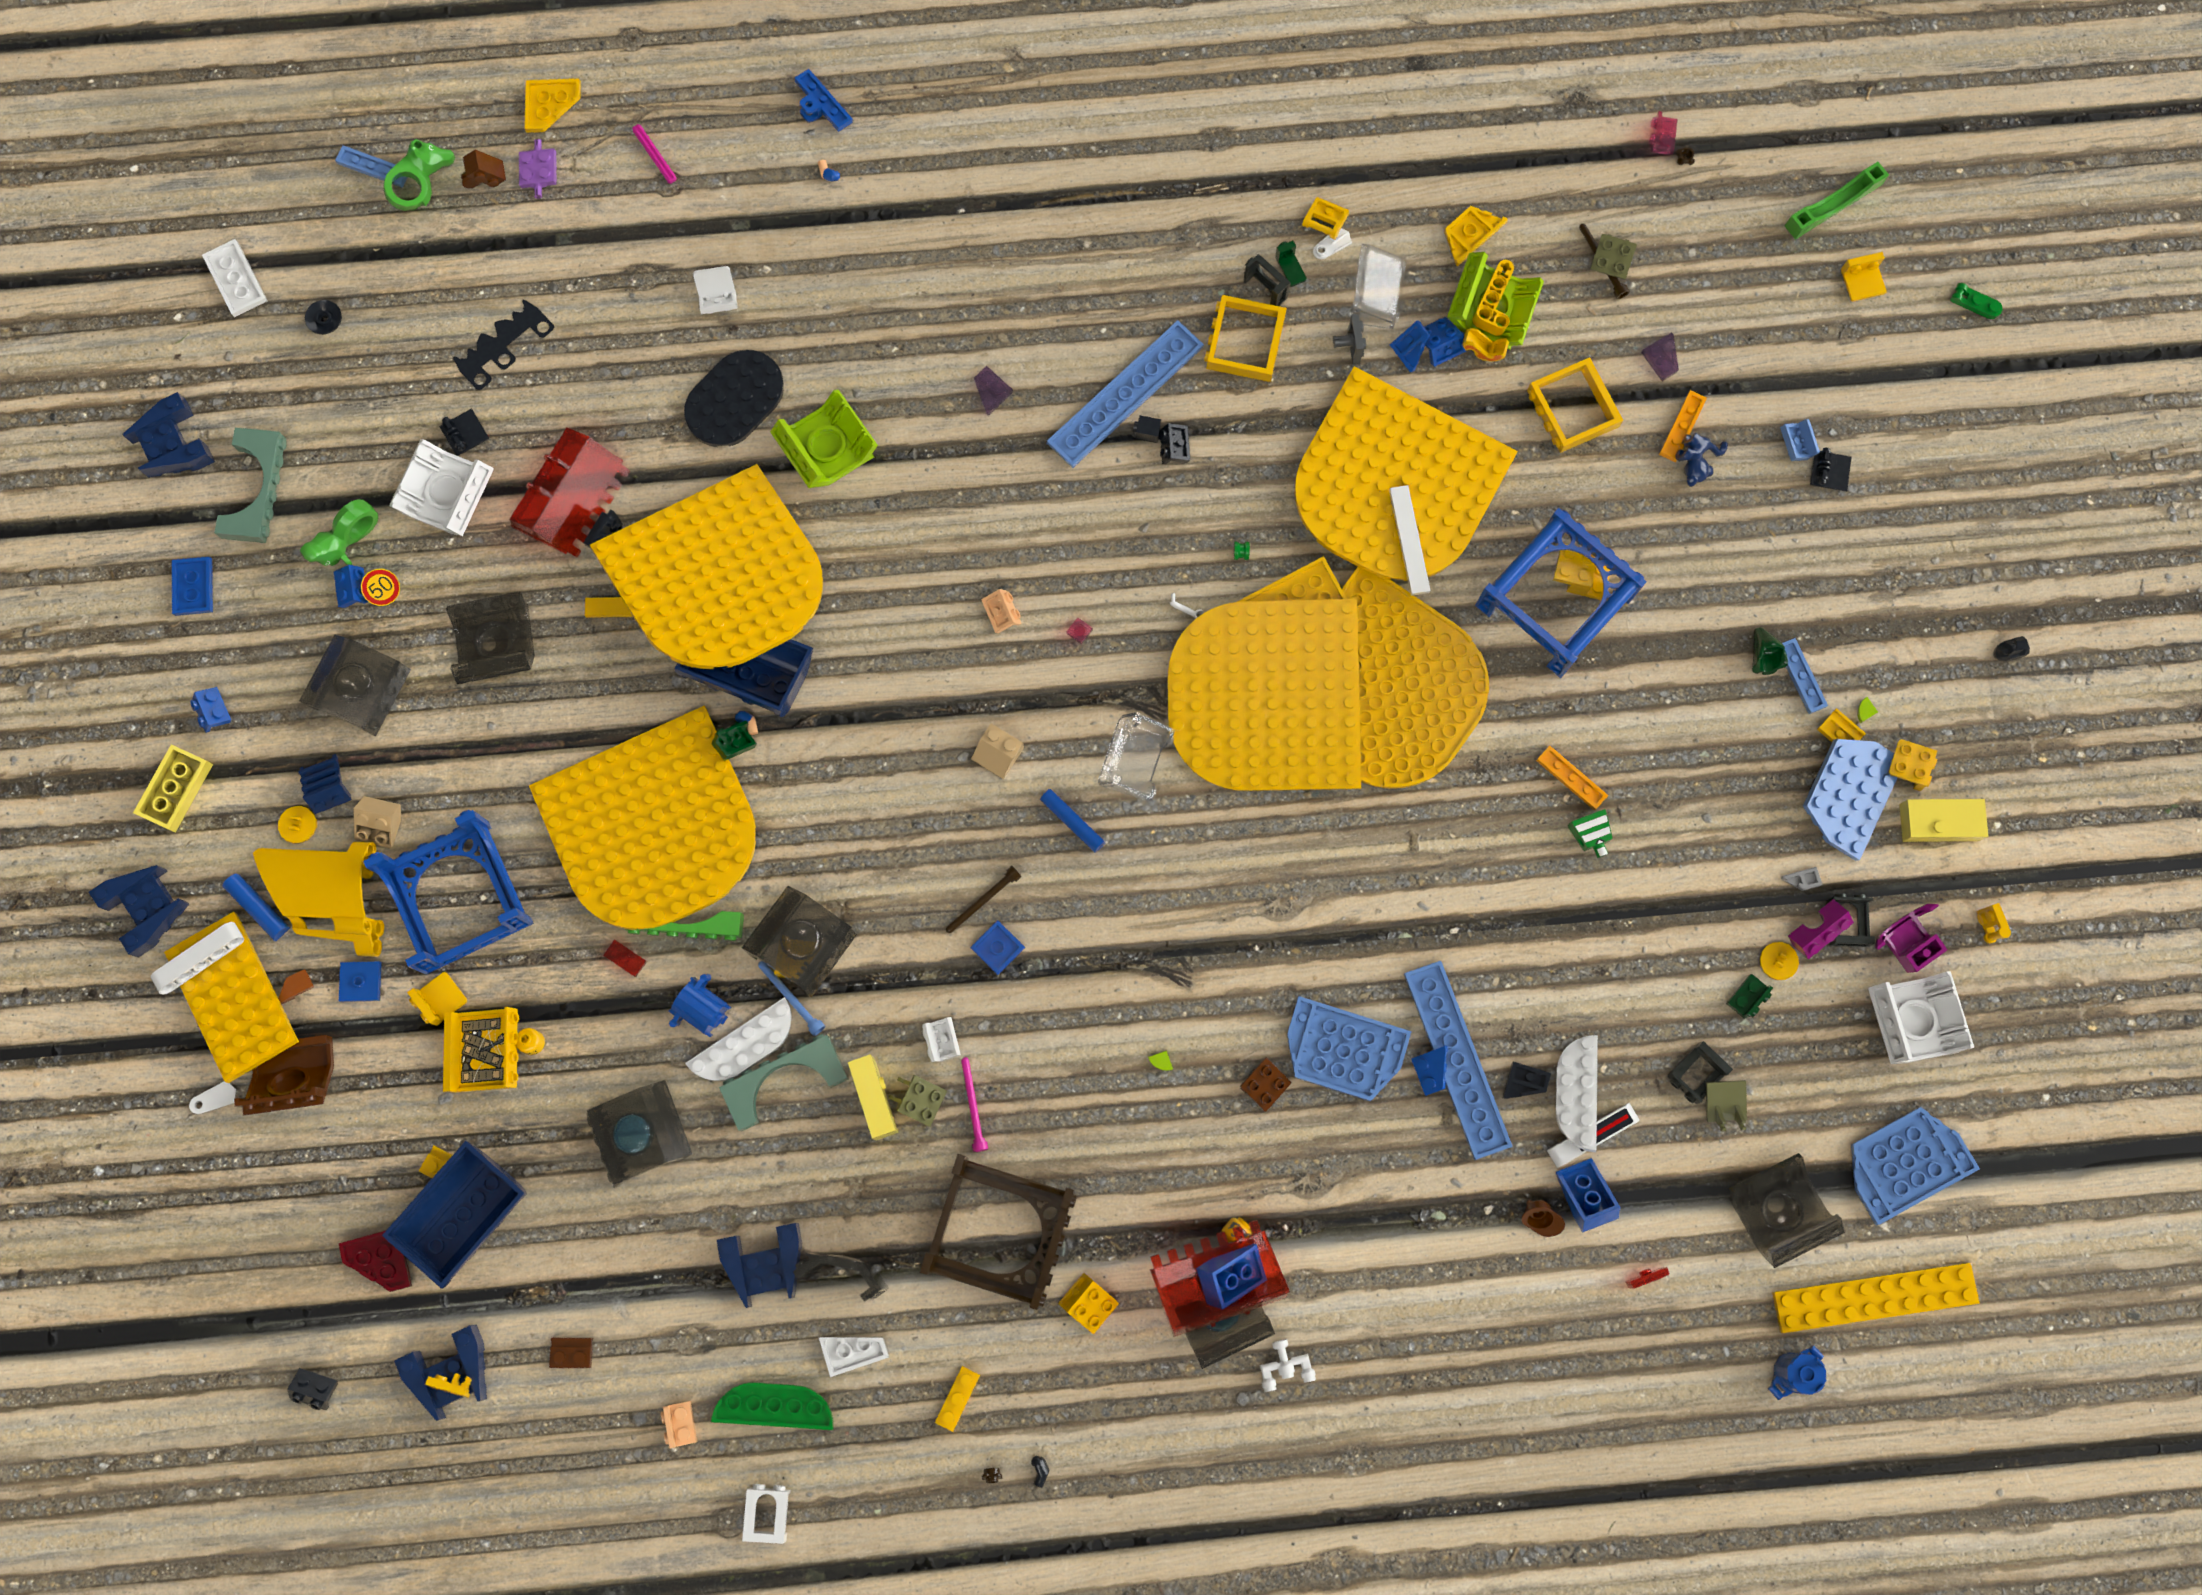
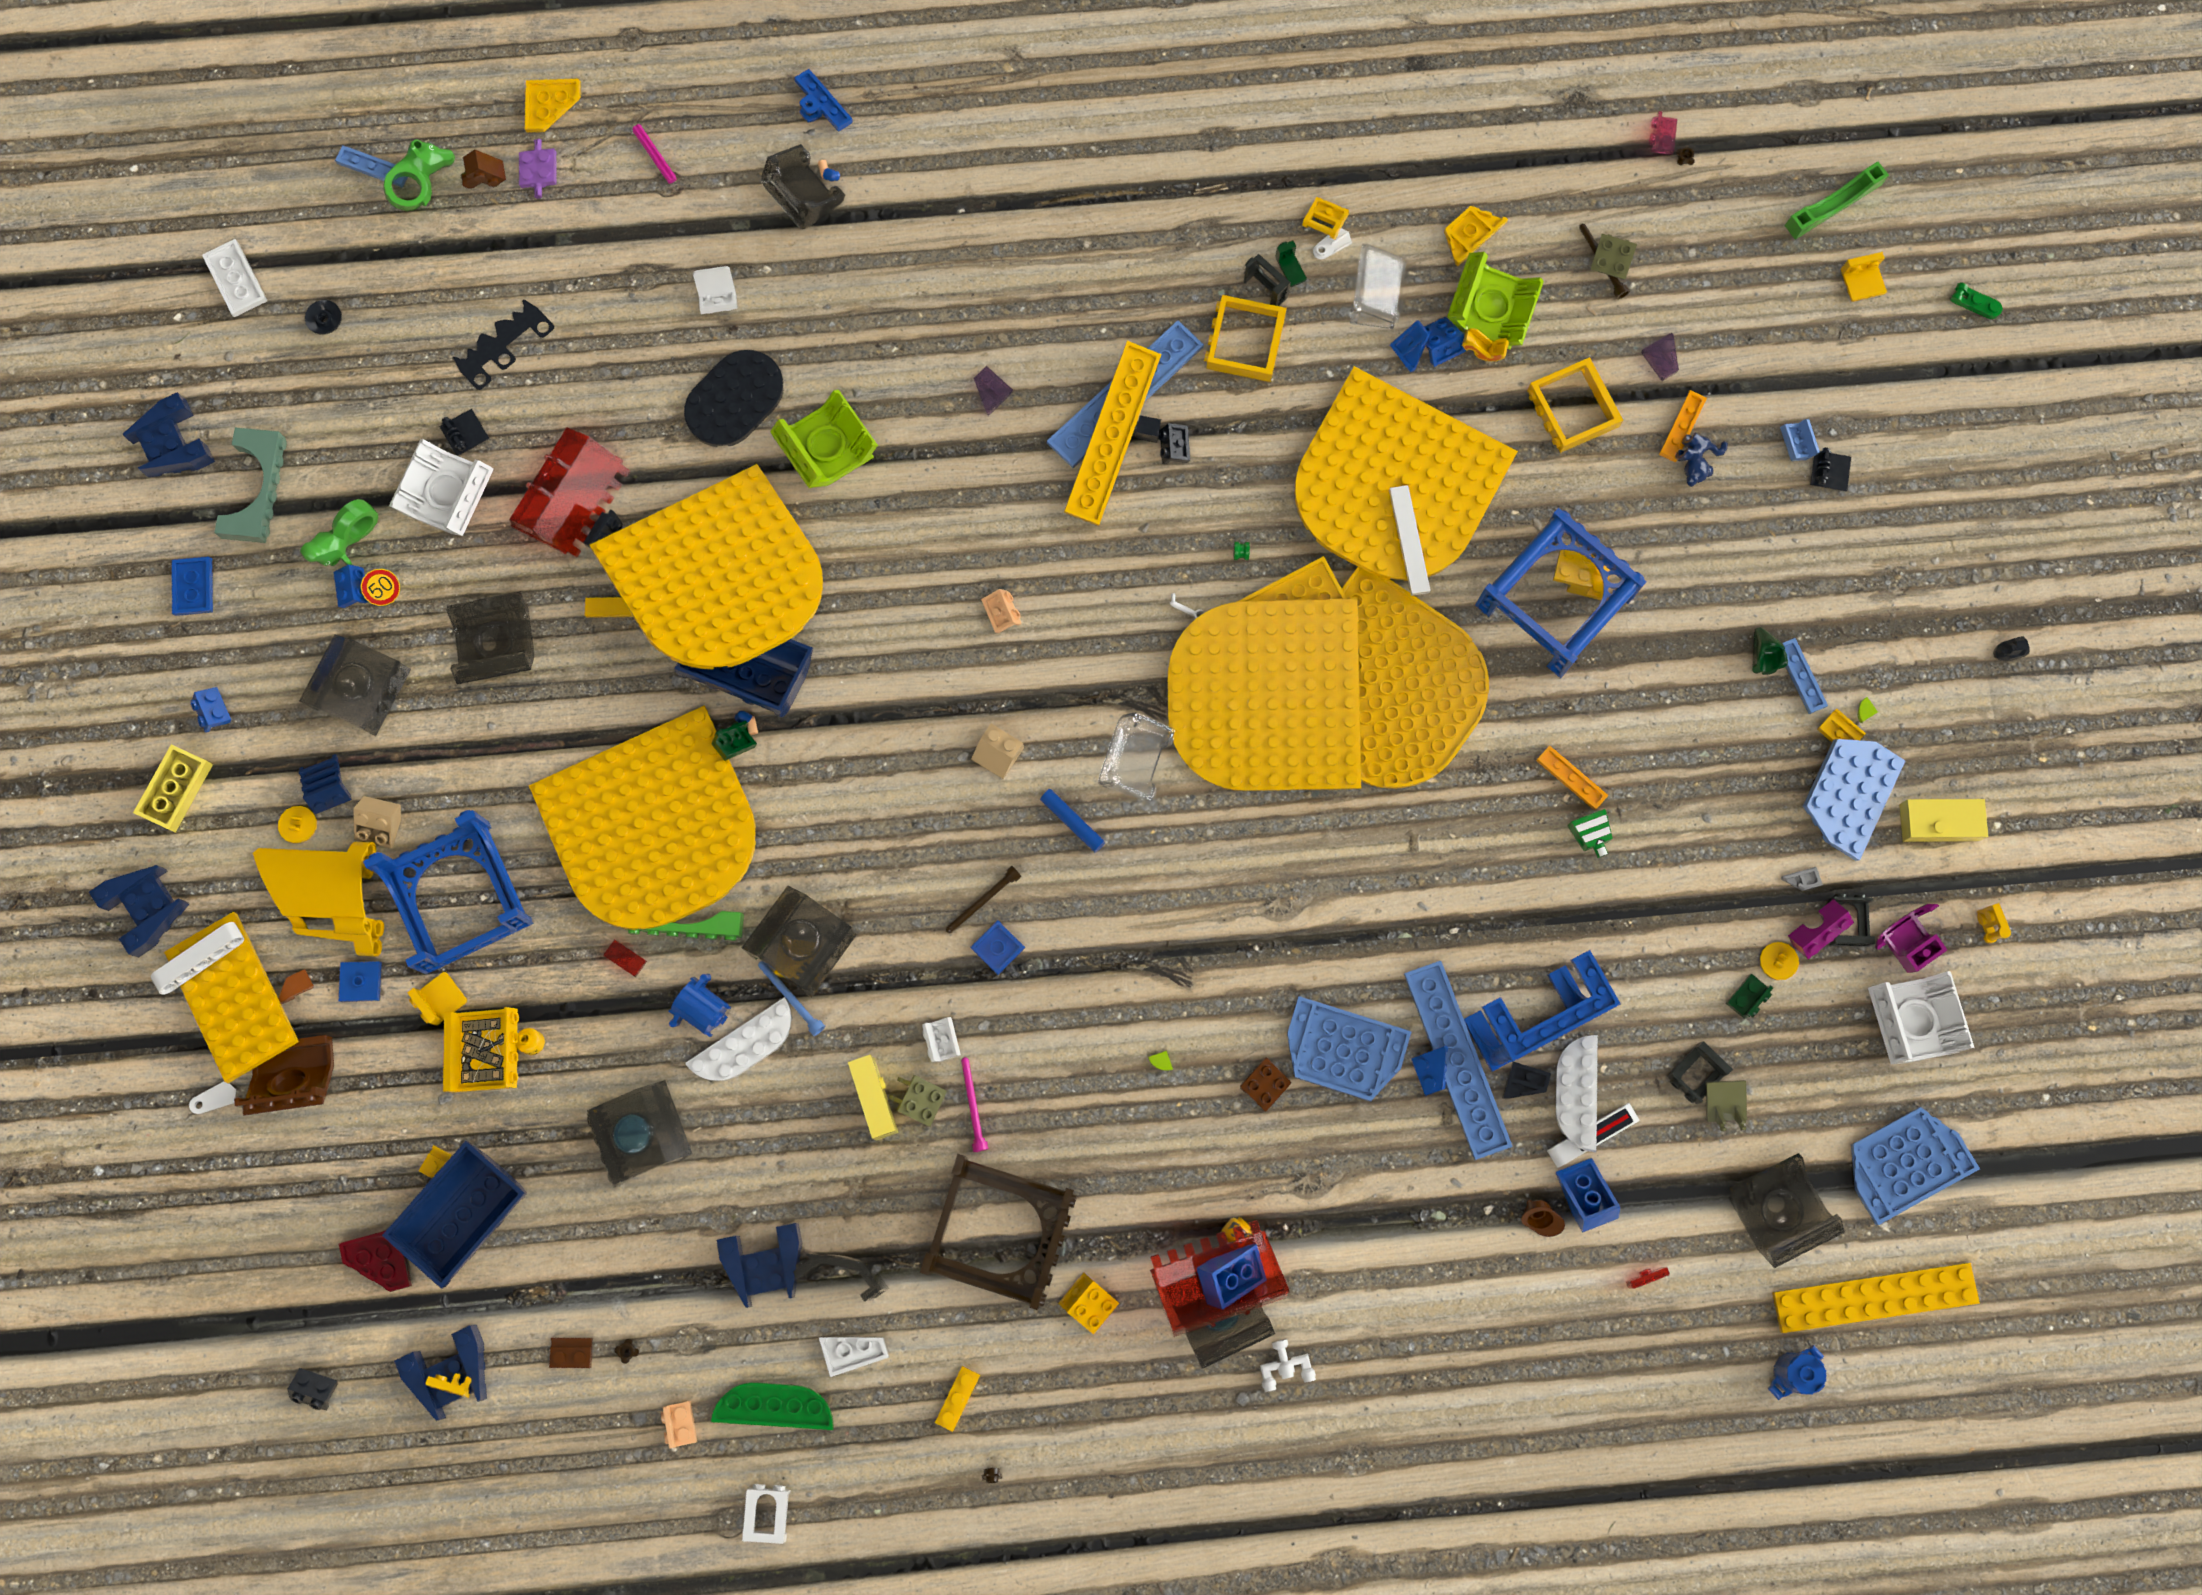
blue brick [222,874,290,941] -> none
sand green arch [719,1034,849,1132] -> none
black arm [1031,1456,1049,1488] -> none
clear pink plate [1066,617,1093,645] -> none
dark grey plate [1333,314,1366,365] -> none
yellow beam [1472,260,1514,336] -> none
yellow bracket [1888,739,1937,791] -> none
none -> dark brown plate [615,1339,639,1364]
none -> clear smoke windscreen [761,144,845,230]
none -> yellow plate [1064,340,1162,526]
none -> blue arch [1464,950,1621,1072]

